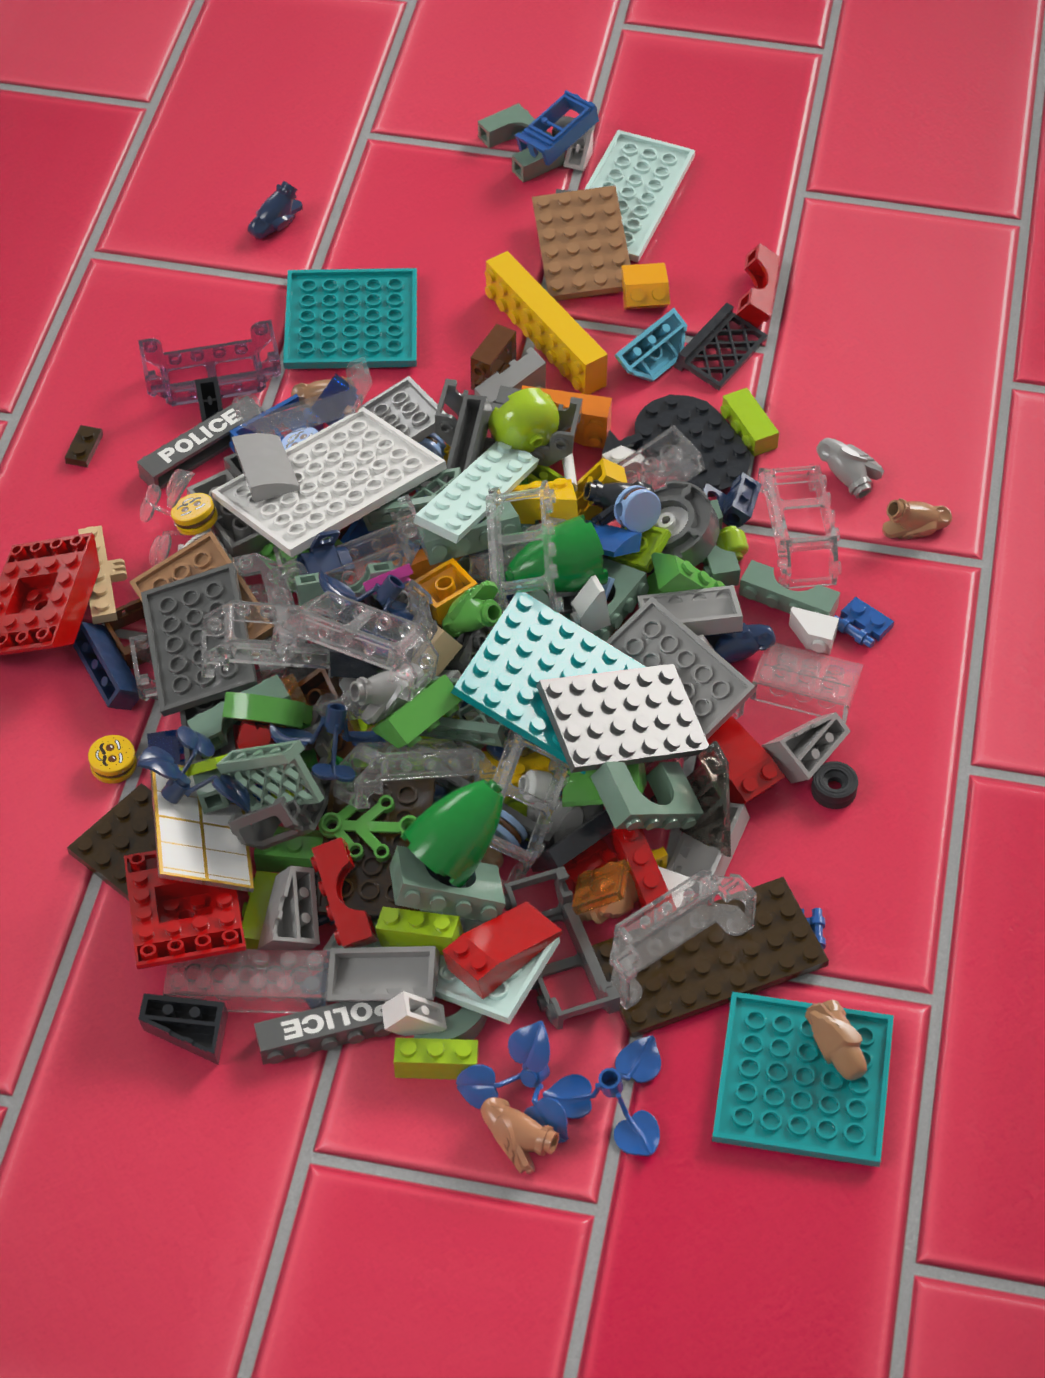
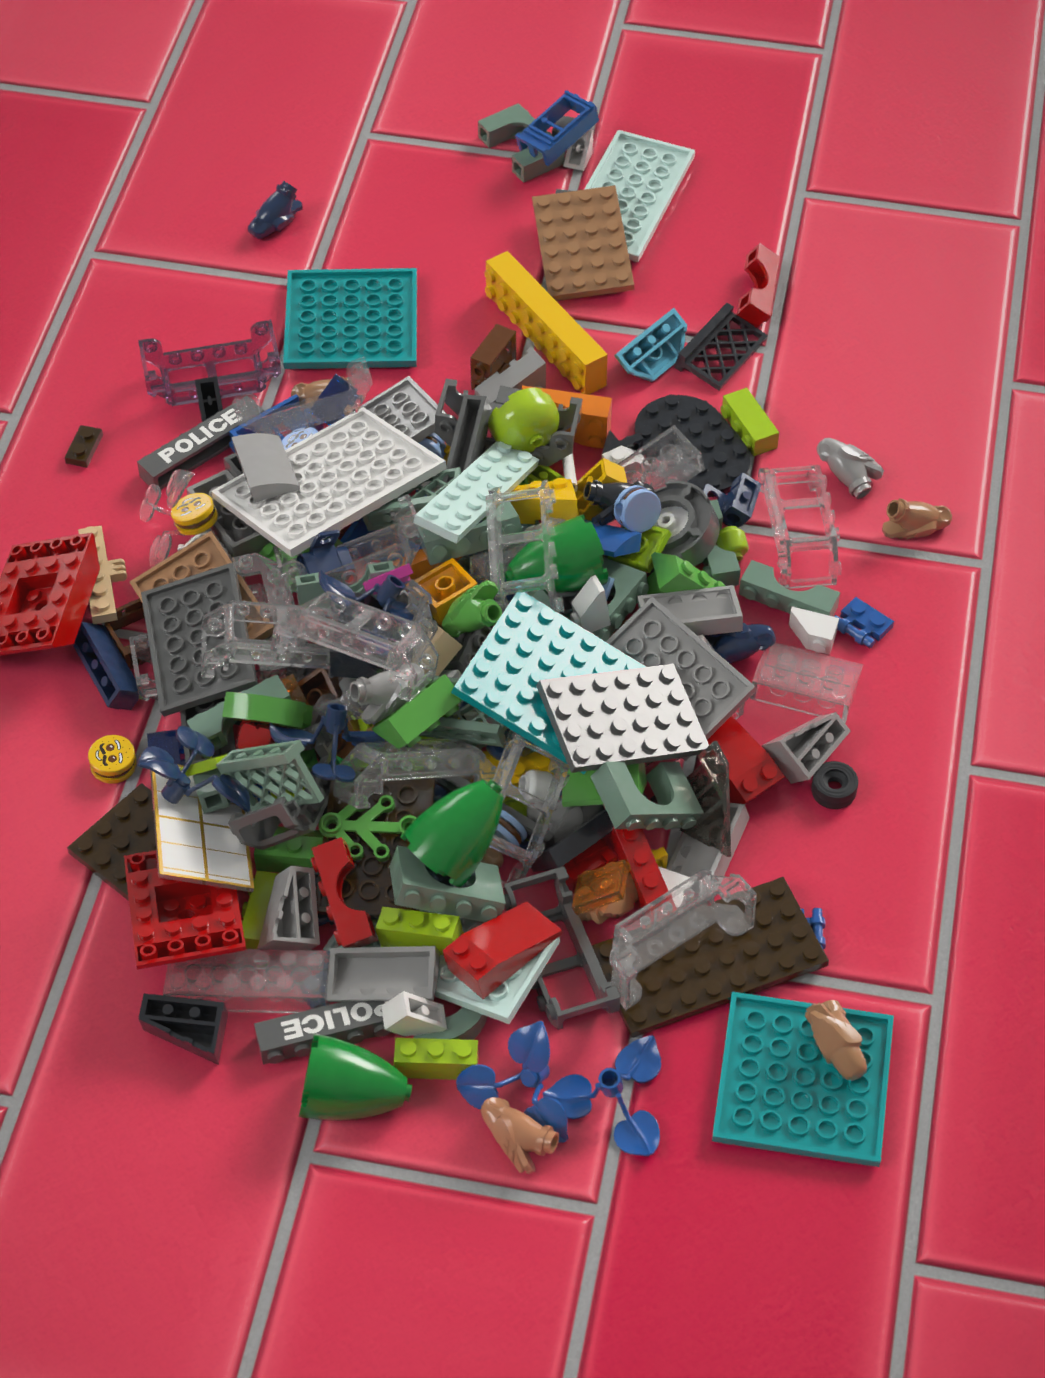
light orange slope [621,263,670,309] -> none
none -> green cylinder [299,1034,412,1121]

